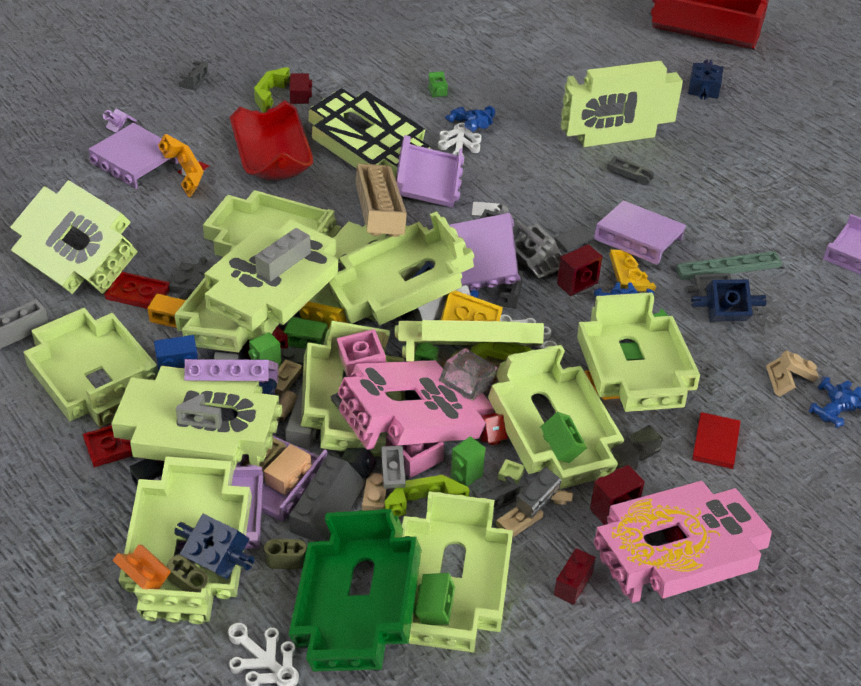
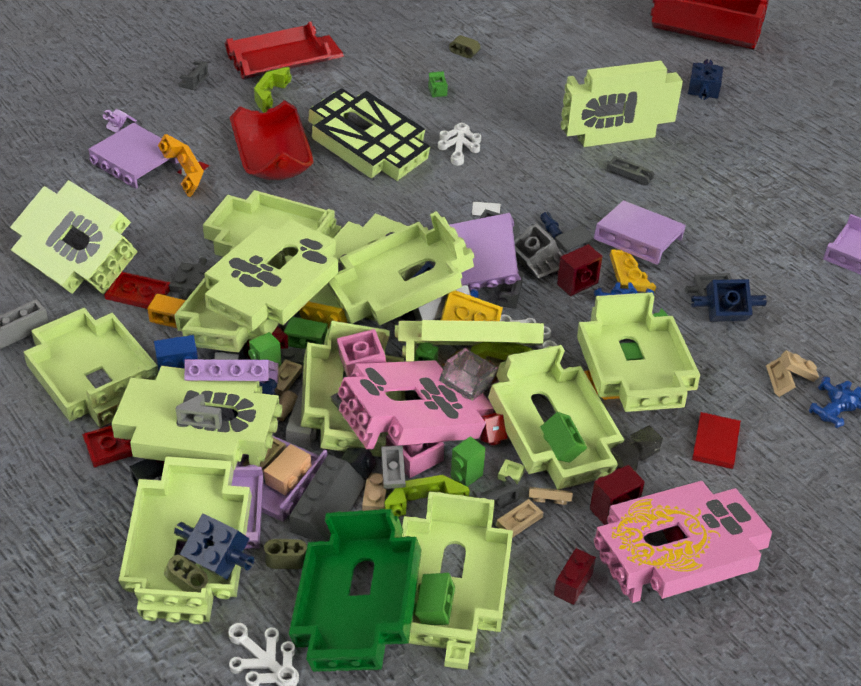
orange bracket [112,544,171,590] -> none
light grey brick [255,228,311,282] -> none
dark red brick [290,73,313,104] -> none
tan brick [356,163,407,237] -> none
lavender panel [396,135,464,208] -> none
blue piece [445,106,496,132] -> none
light grey hinge [494,203,556,257] -> none
dark grey brick [515,467,561,519] -> none
sand green tile [675,251,782,280] -> none
none -> red panel [224,21,344,79]
none -> yellowish green plate [444,641,471,670]
none -> olive beam [449,35,481,59]
none -> dark blue pin [540,212,563,239]

